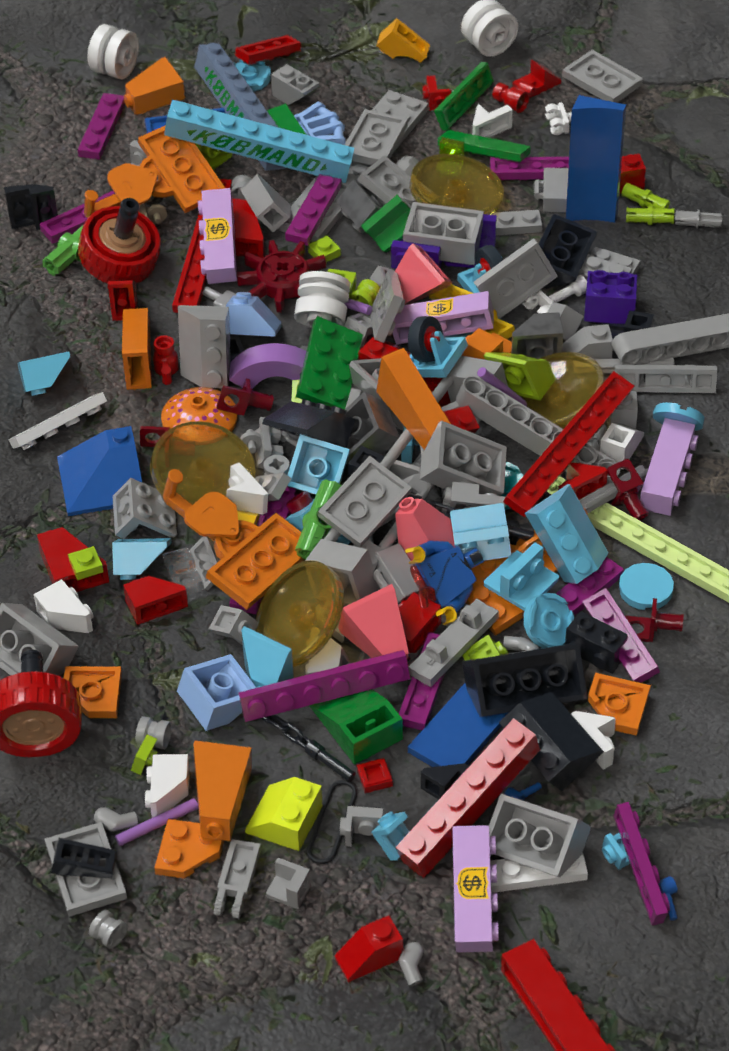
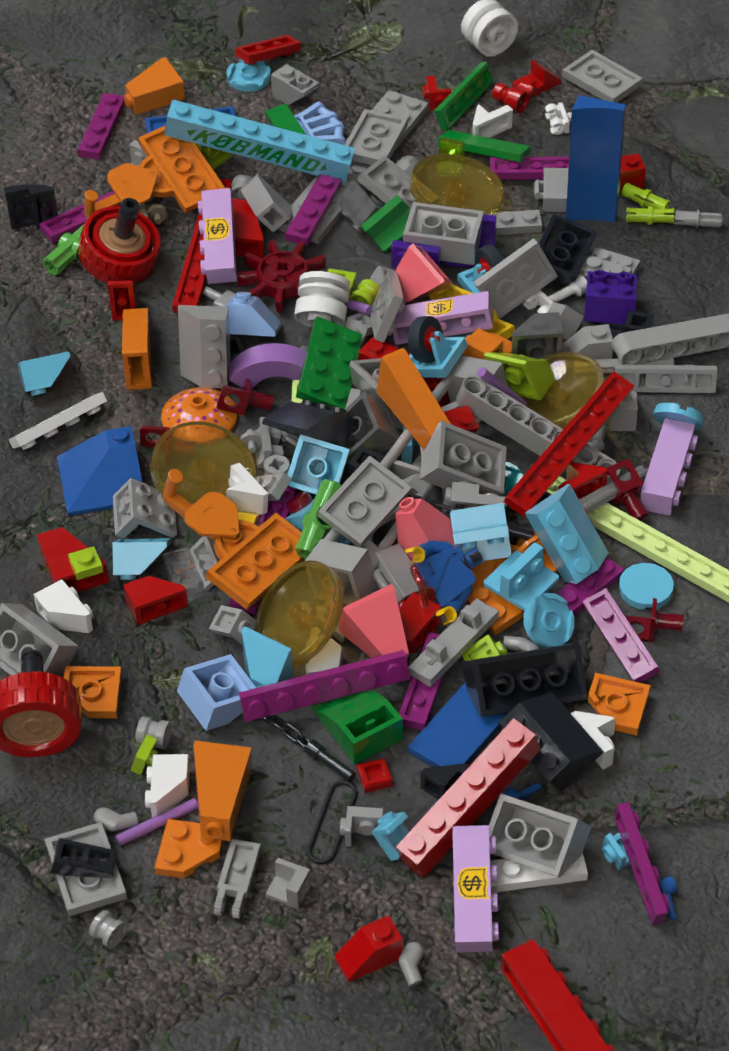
white wheel [87,24,139,80] -> none
red piece [153,335,179,385] -> none
sand blue brick [194,43,286,170] -> none
neon yellow slope [245,777,323,851] -> none
lime plate [308,236,341,262] -> none
light orange arch [376,18,430,63] -> none
black bracket [565,612,628,674] -> none
white slope [600,423,644,470] -> none

